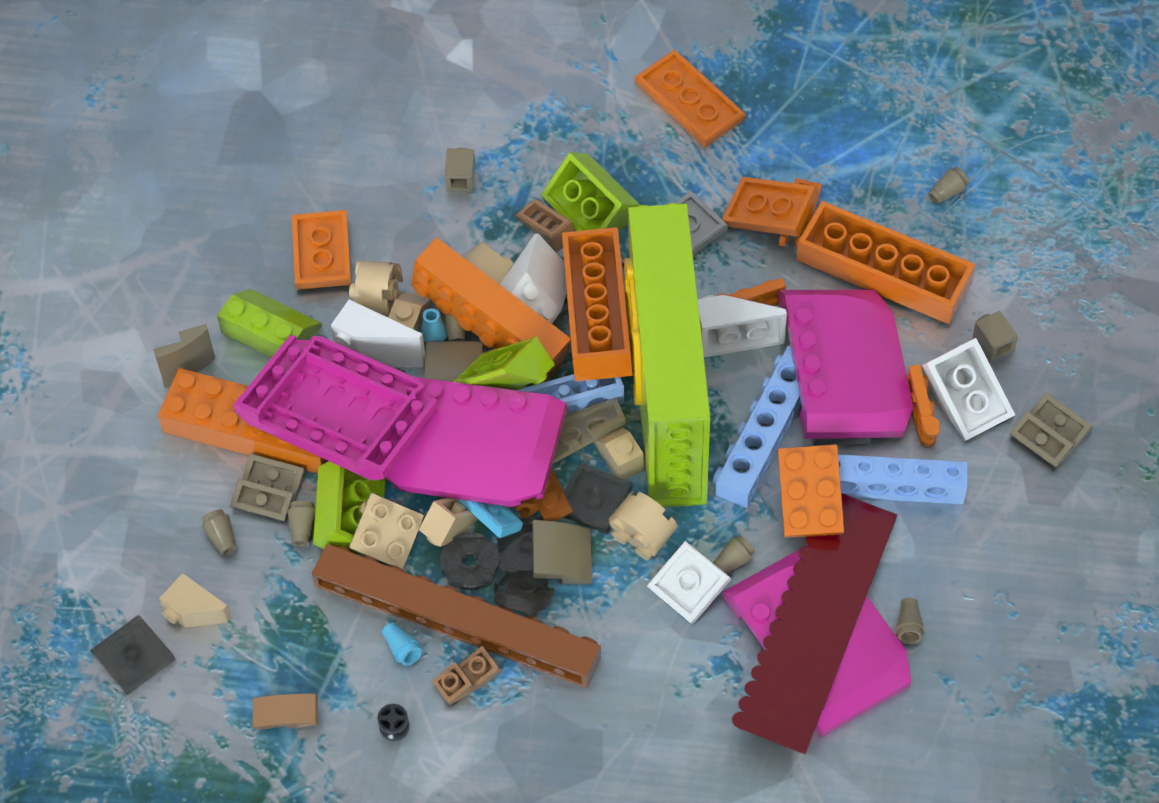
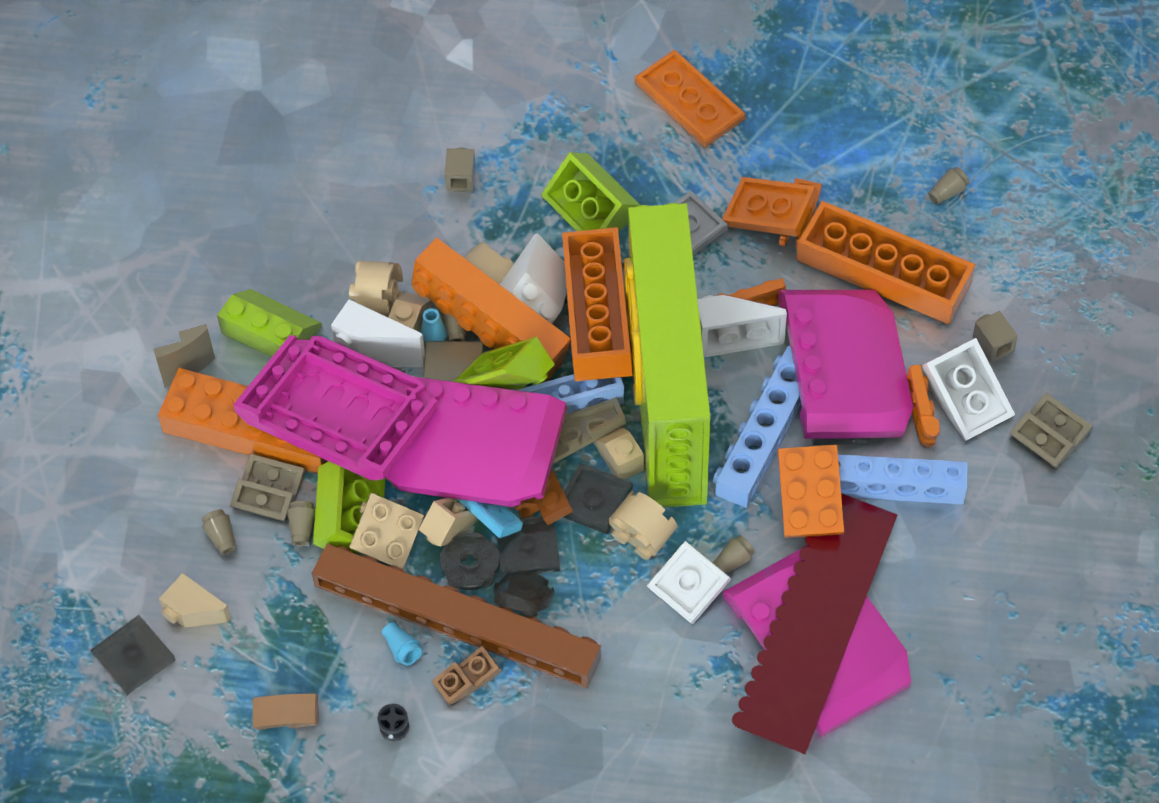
orange plate [292,210,351,290] -> none
medium nougat slope [516,198,575,251] -> none
dark tan slope [532,520,592,585] -> none
dark tan cone [895,598,925,644] -> none

